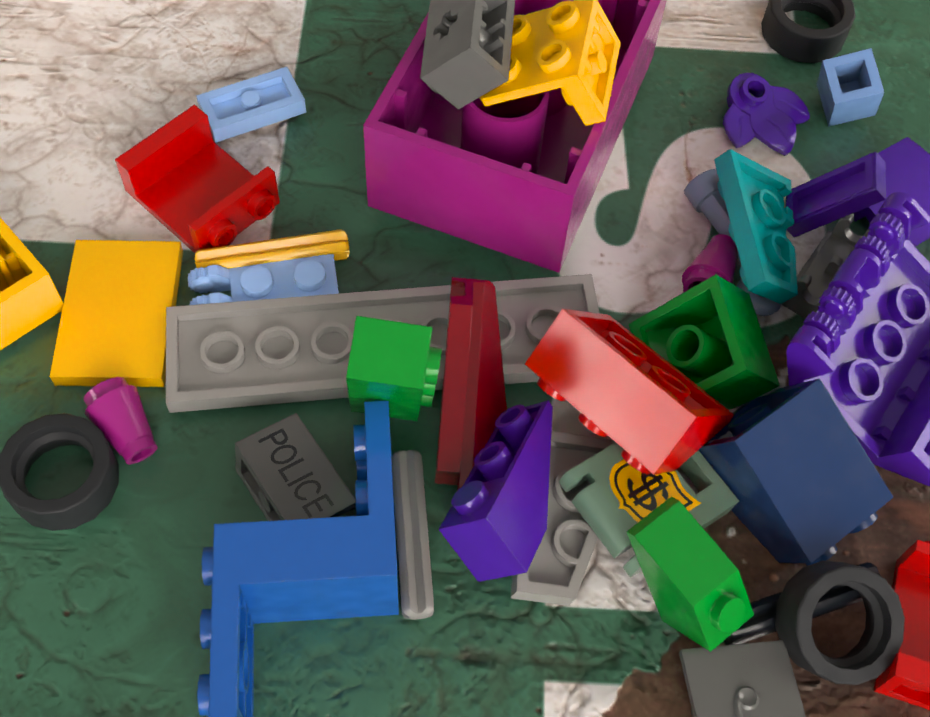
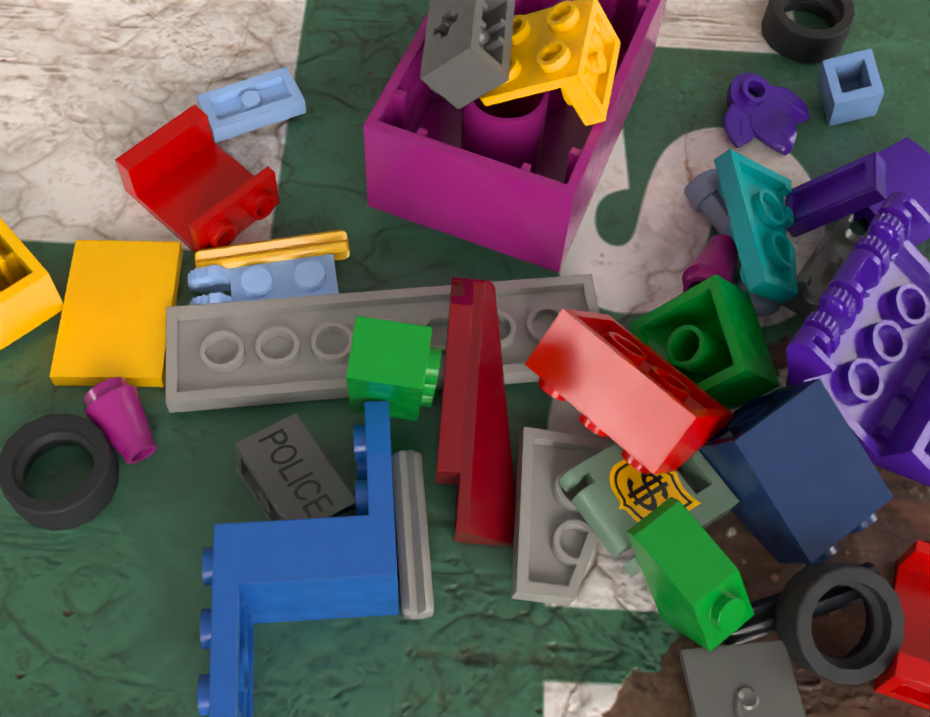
dark purple slope [439,400,553,582] -> none

